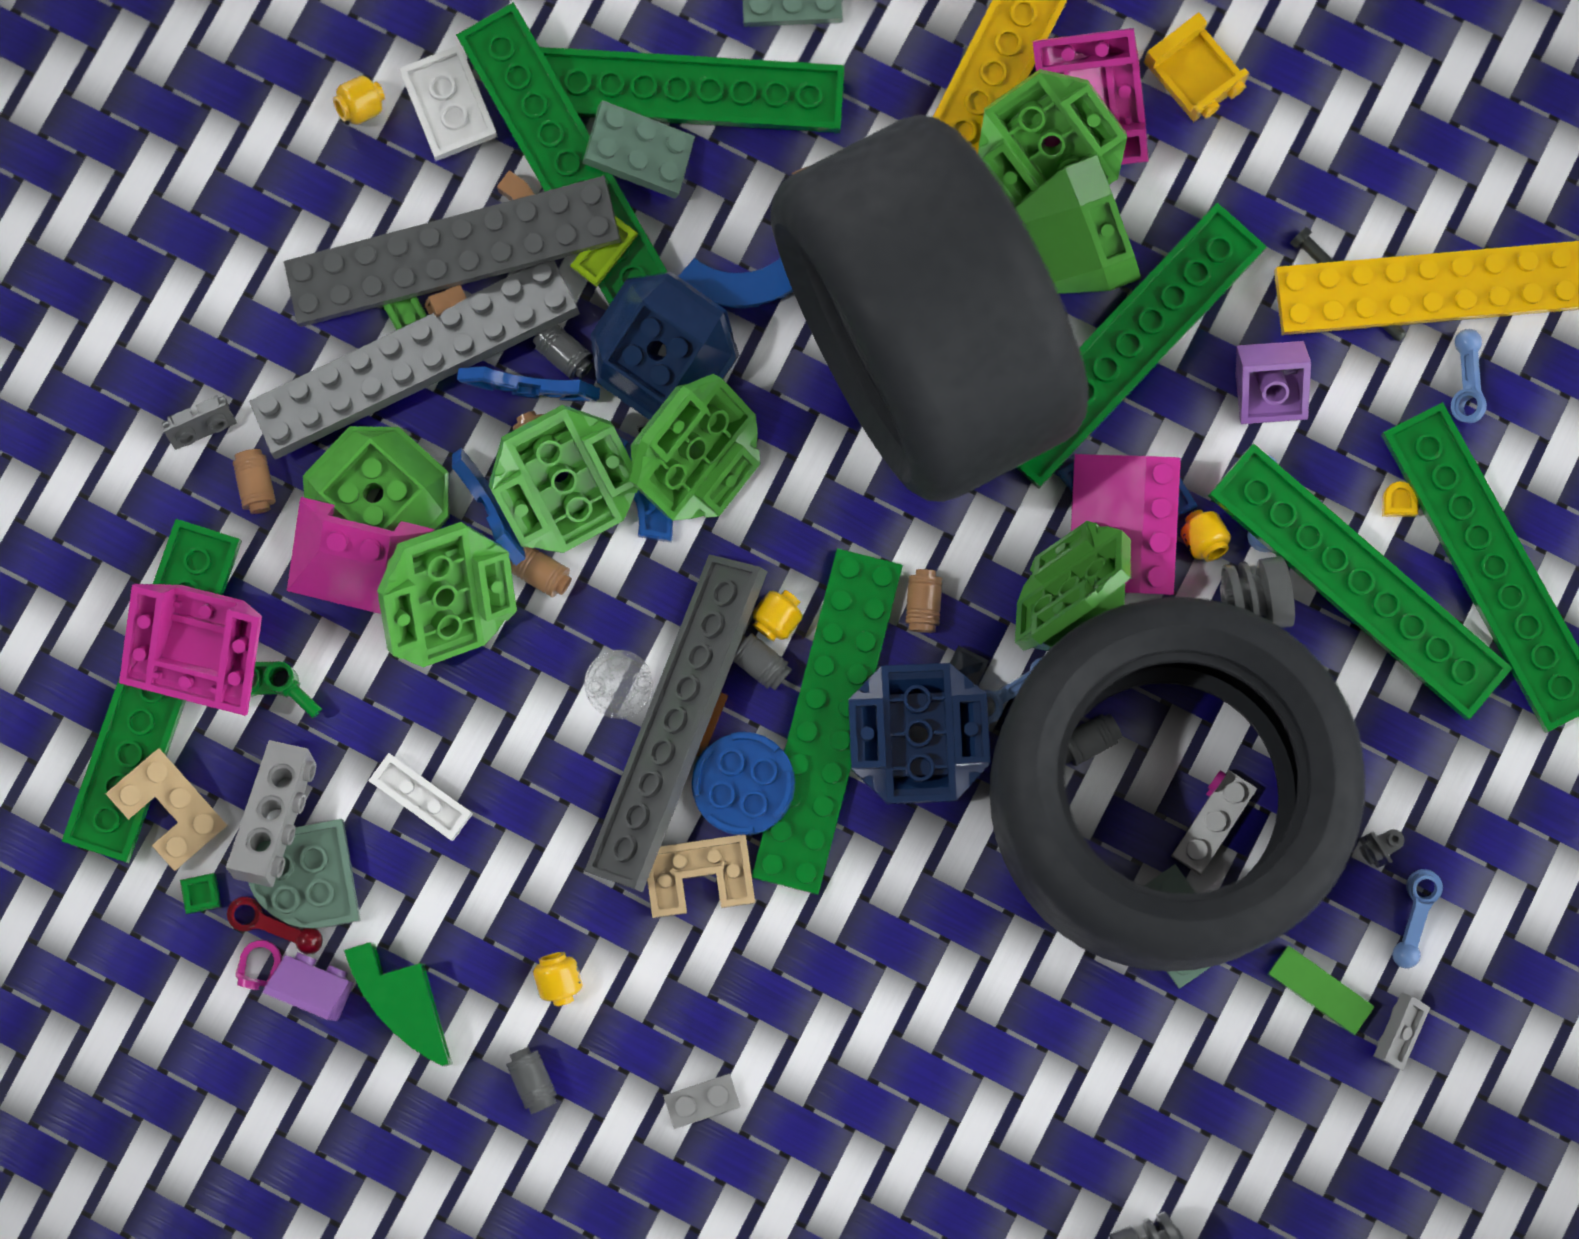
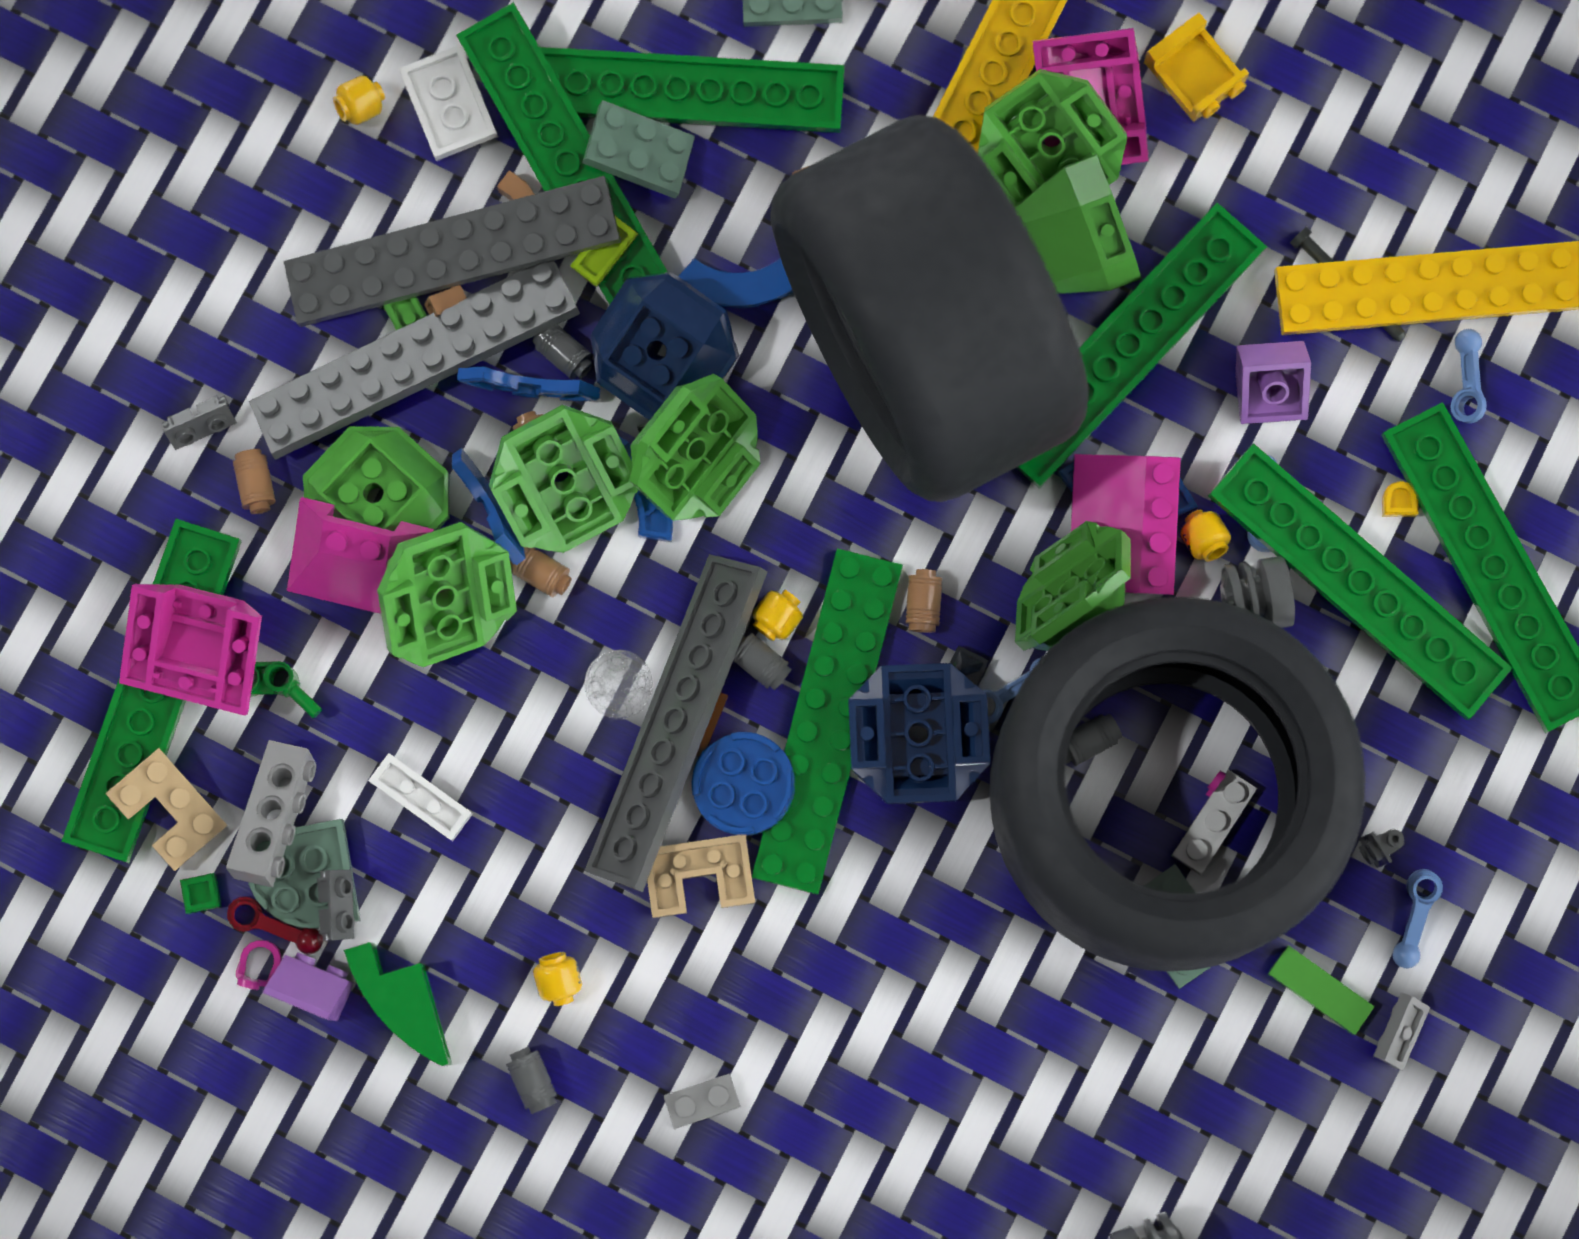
none -> dark grey hinge [317,869,355,941]

